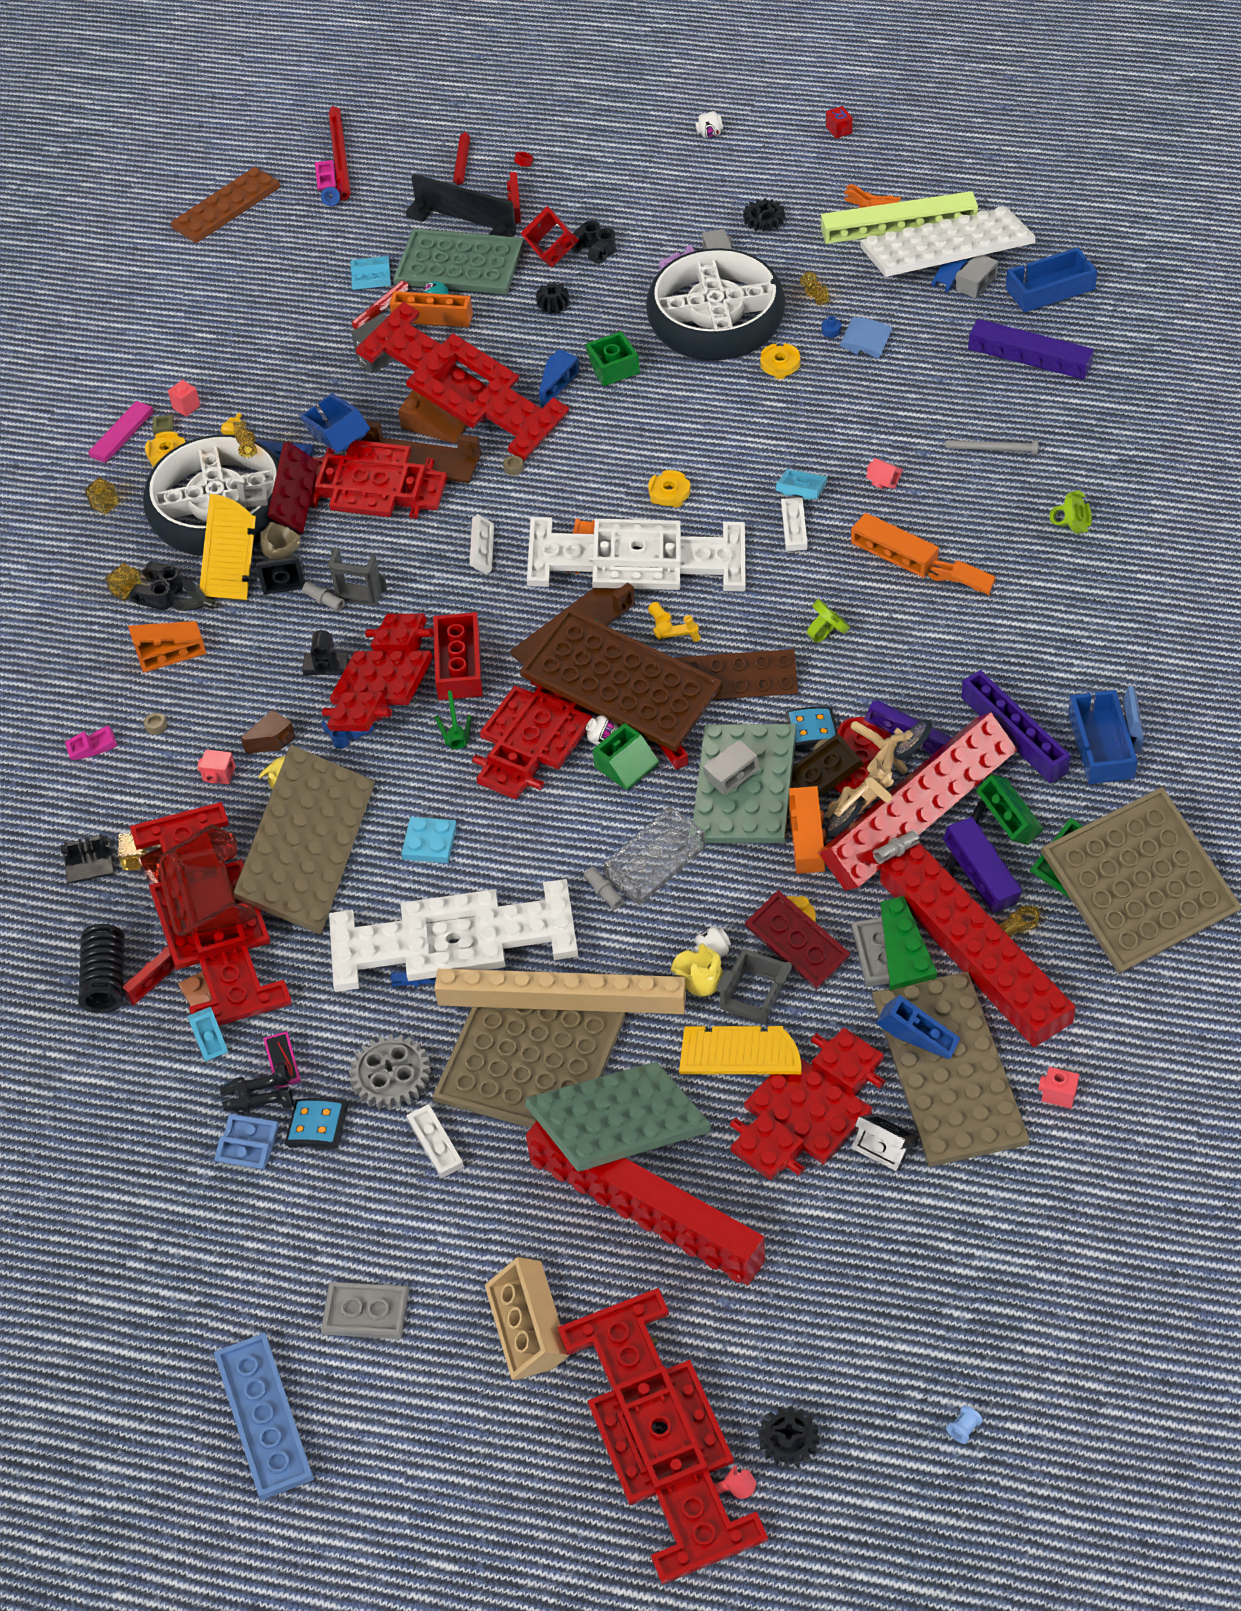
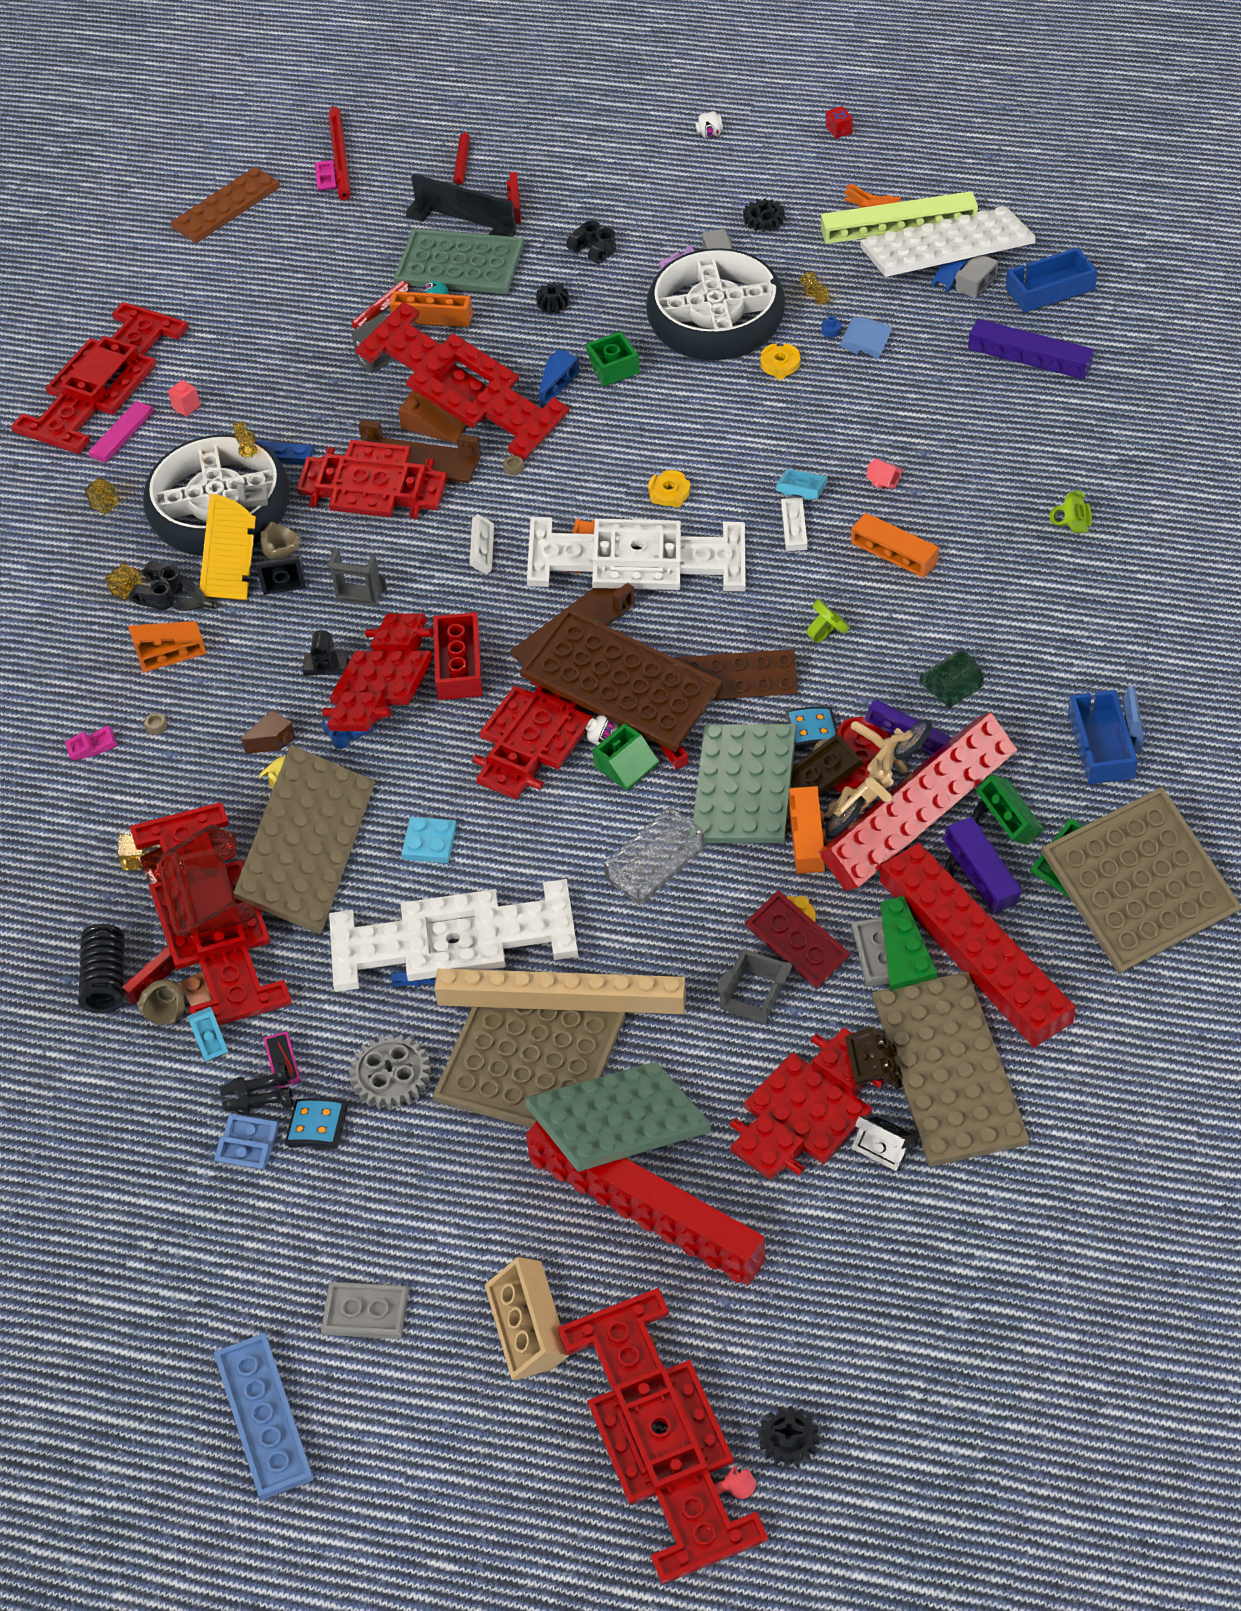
black hinge [60,834,114,884] -> none
yellow plate [145,431,186,466] -> none
olive tile [152,415,174,436] -> none
coral brick [198,750,236,784] -> none
yellow piece [221,413,245,436] -> none
dark red plate [267,441,318,535] -> none
blue piece [299,393,370,453] -> none
light grey pin [302,581,345,612] -> none
blue tile [321,187,340,206] -> none
medium azure slope [351,256,391,290] -> none
white plate [406,1104,464,1178] -> none
green plant [435,690,472,749] -> none
red tile [514,151,533,167] -> none
red window [520,206,579,268] -> none
light grey pin [583,867,624,910] -> none
yellow pin [648,602,701,642] -> none
light yellow hair [671,943,723,997] -> none
yellow piece [679,1026,802,1074] -> none
white head [693,927,731,958] -> none
light grey brick [703,740,760,796] -> none
light grey pin [873,830,920,864] -> none
blue slope [876,995,960,1059] -> none
orange arm [928,560,996,596] -> none
light grey bar [945,440,1038,455] -> none
light blue bush [946,1405,983,1444] -> none
dark purple brick [961,670,1071,784] -> none
clear yellow connector [997,905,1040,938] -> none
coral brick [1038,1067,1080,1109] -> none
none -> red piece [11,302,189,454]
none -> dark tan hair [137,979,185,1025]
none -> dark brown bracket [845,1027,903,1089]
none -> clear green brick [919,650,984,708]

